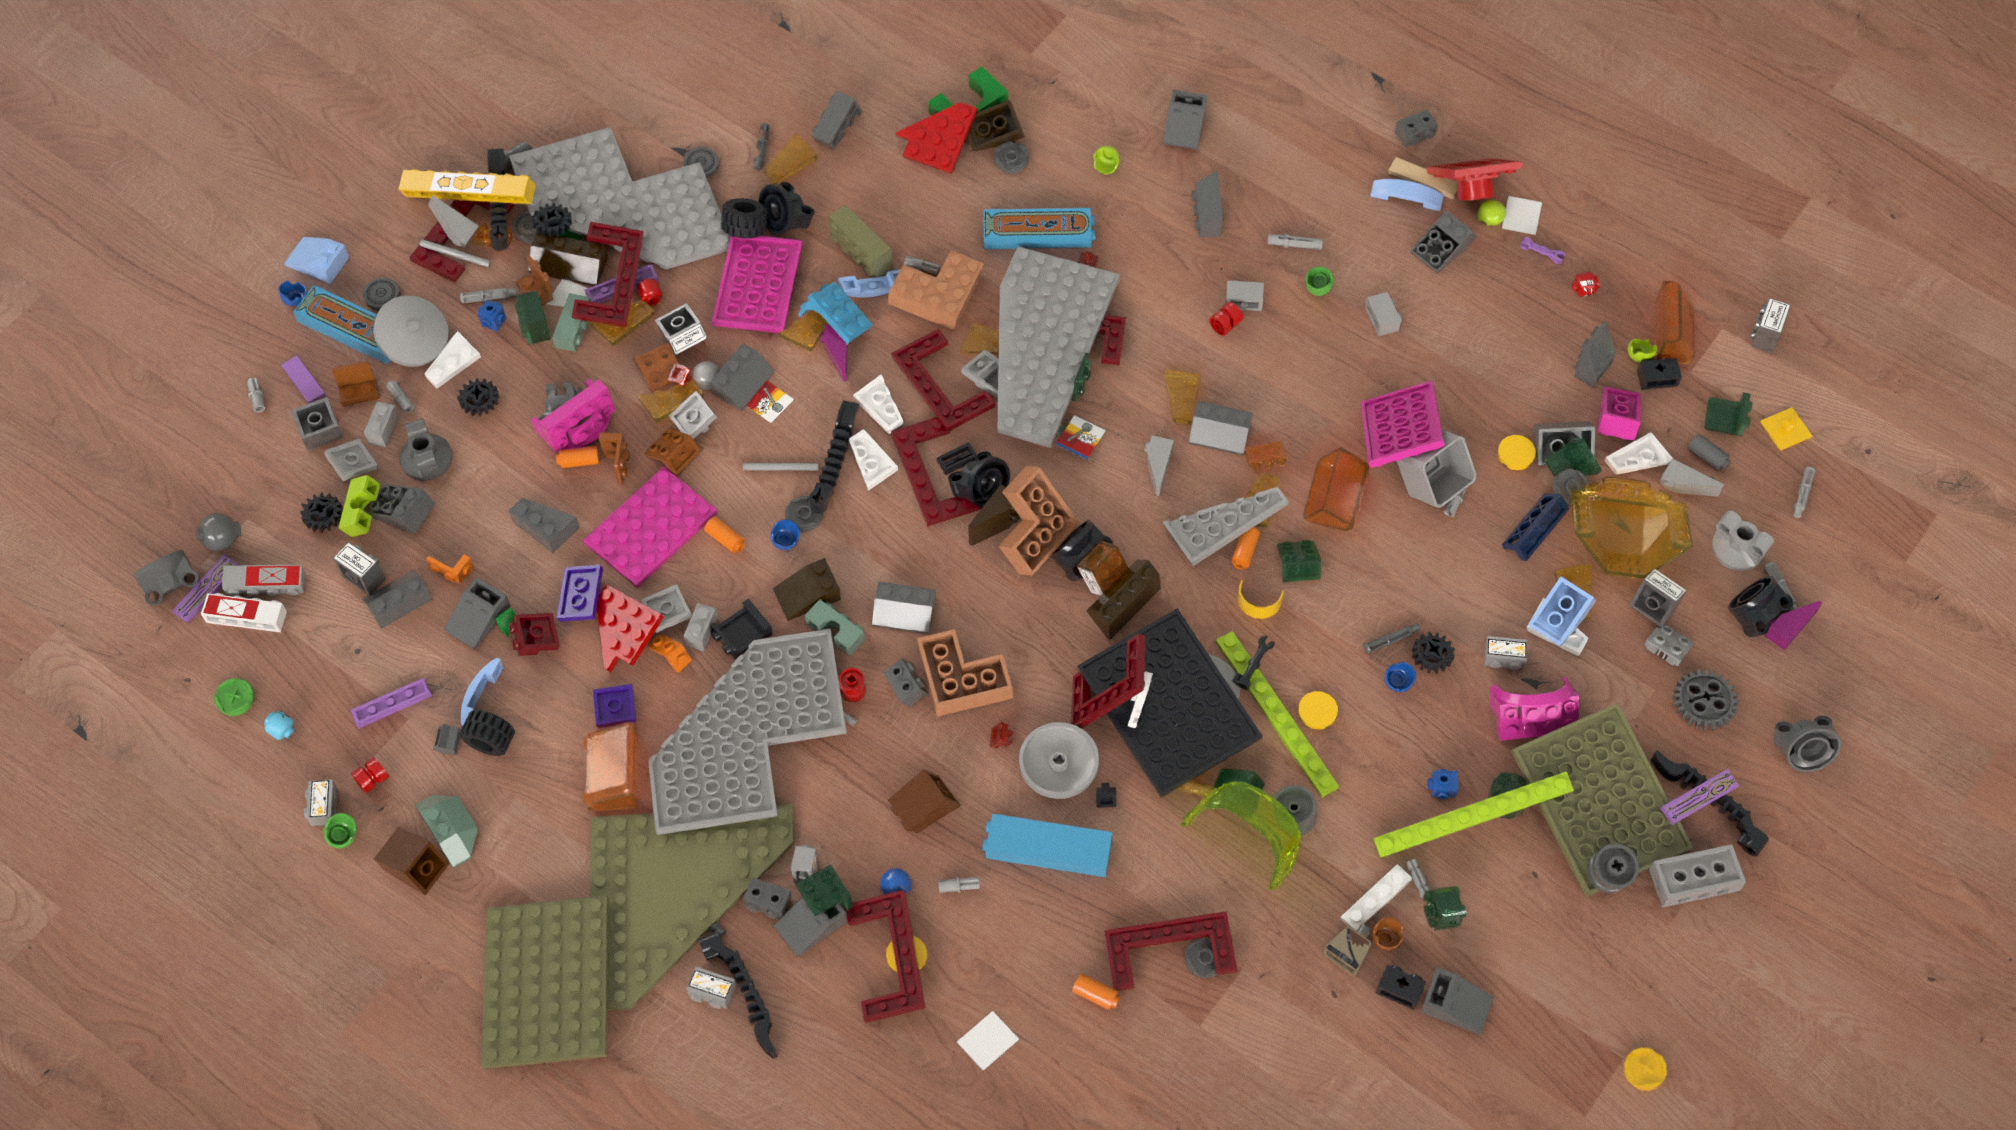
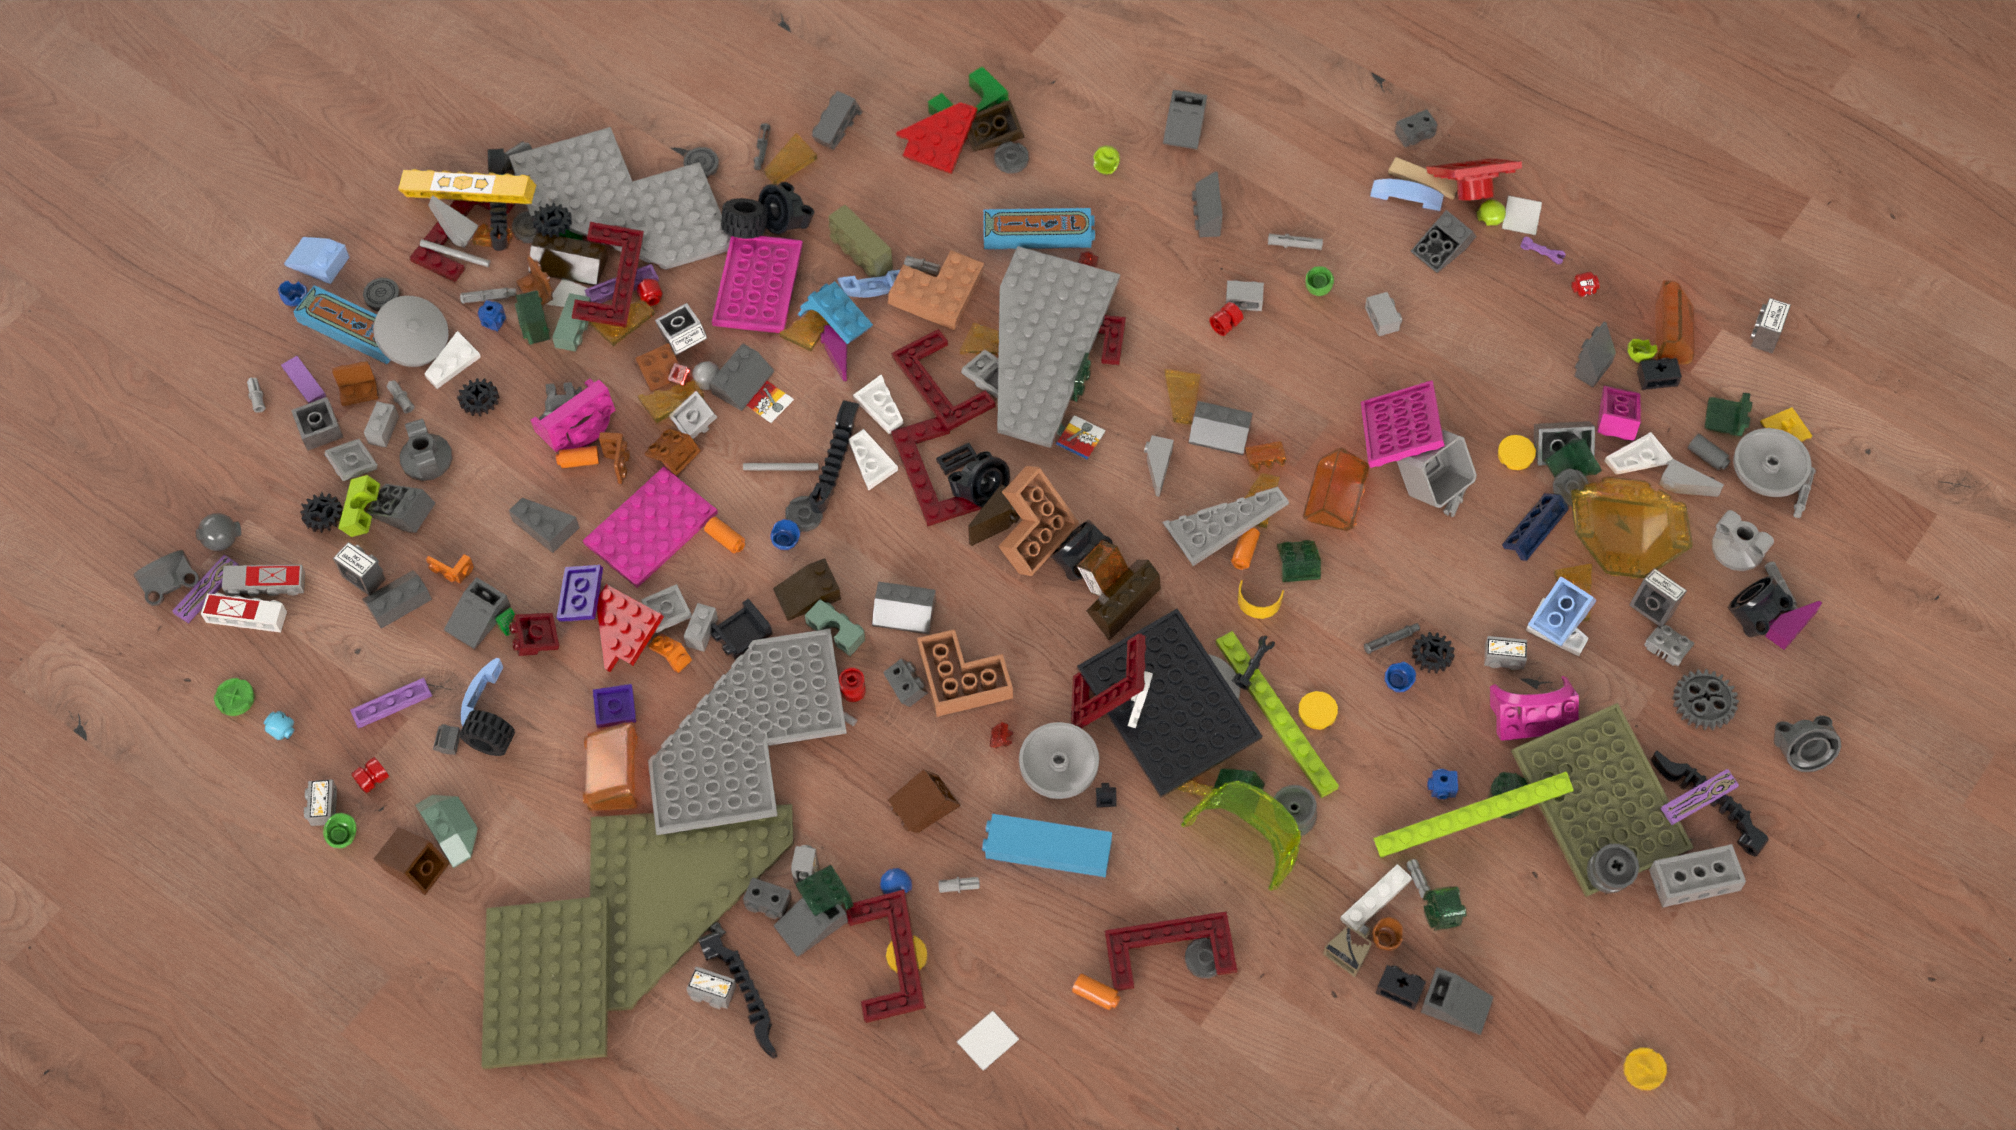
none -> light grey dish [1733,428,1811,497]

